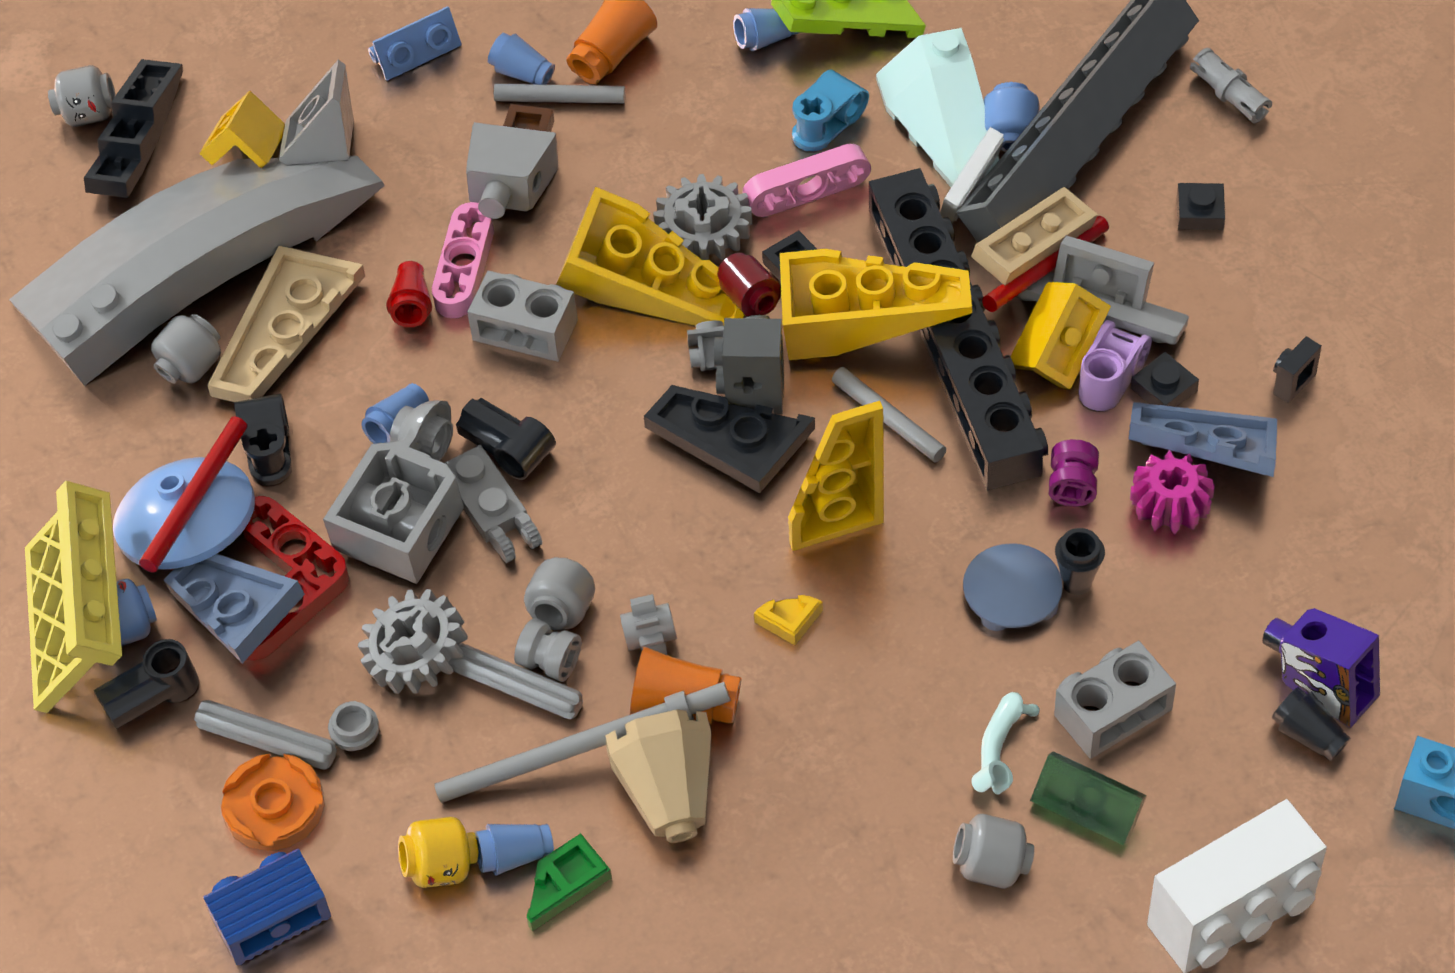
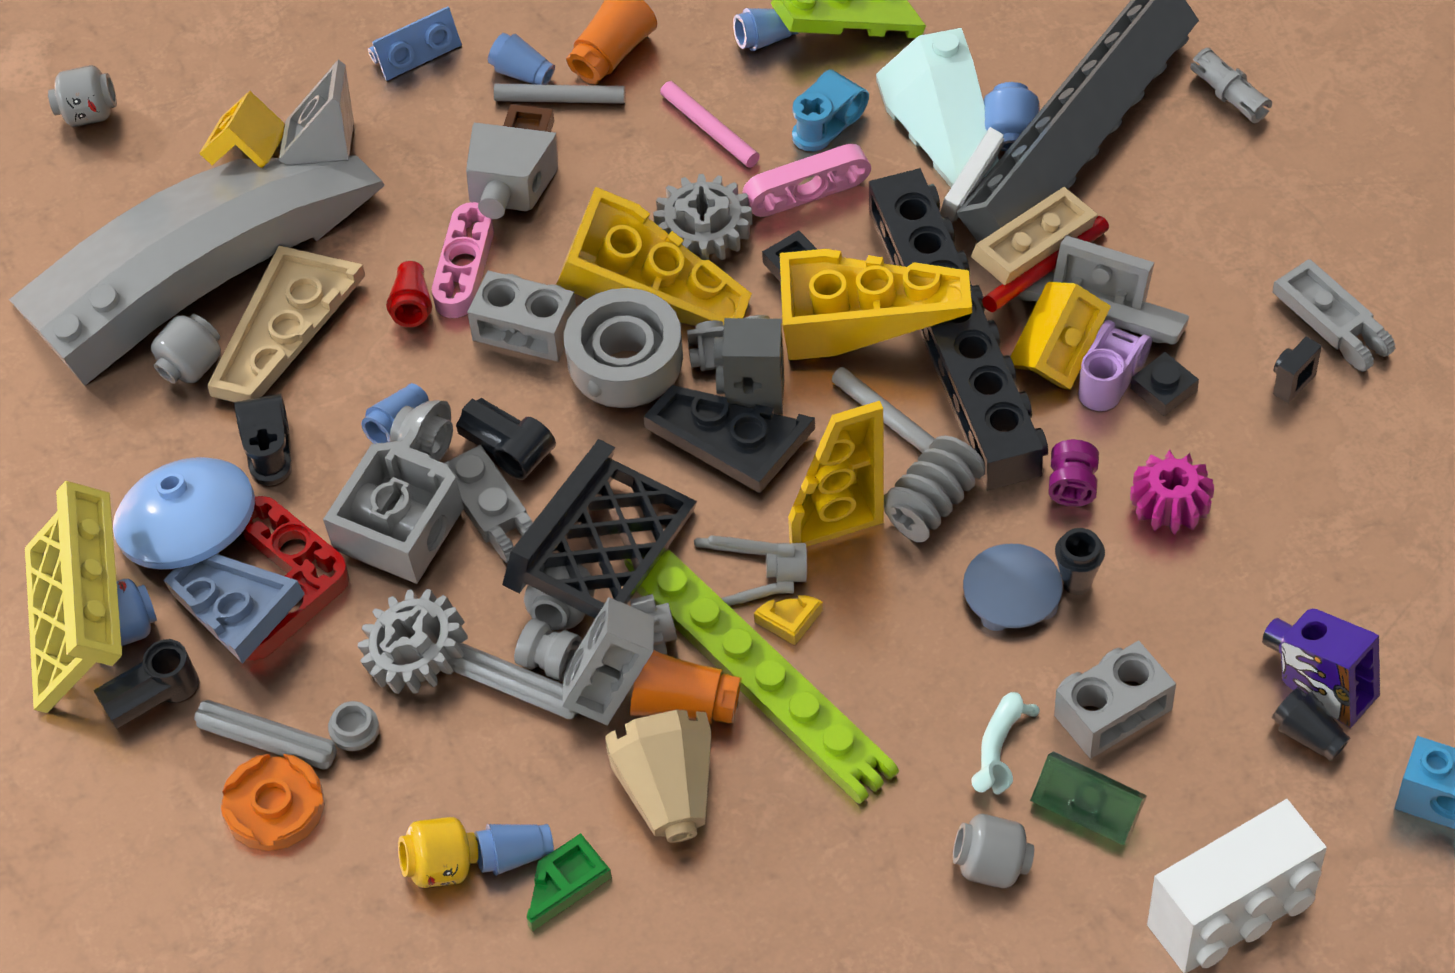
black slope [84,59,183,198] -> none
red bar [139,416,248,572] -> none
blue brick [203,848,331,965] -> none
light grey bar [435,682,731,803] -> none
dark red brick [717,253,781,317] -> none
sand blue wing [1129,402,1277,477] -> none
black plate [1177,183,1225,230] -> none
none -> black fence [502,439,697,619]
none -> light grey brick [562,597,654,725]
none -> light grey piece [564,288,683,408]
none -> lime hinge [624,550,899,804]
none -> bright pink bar [660,81,760,168]
none -> light grey plant [694,535,807,606]
none -> light grey piece [884,435,986,542]
none -> light grey hinge [1272,259,1396,372]

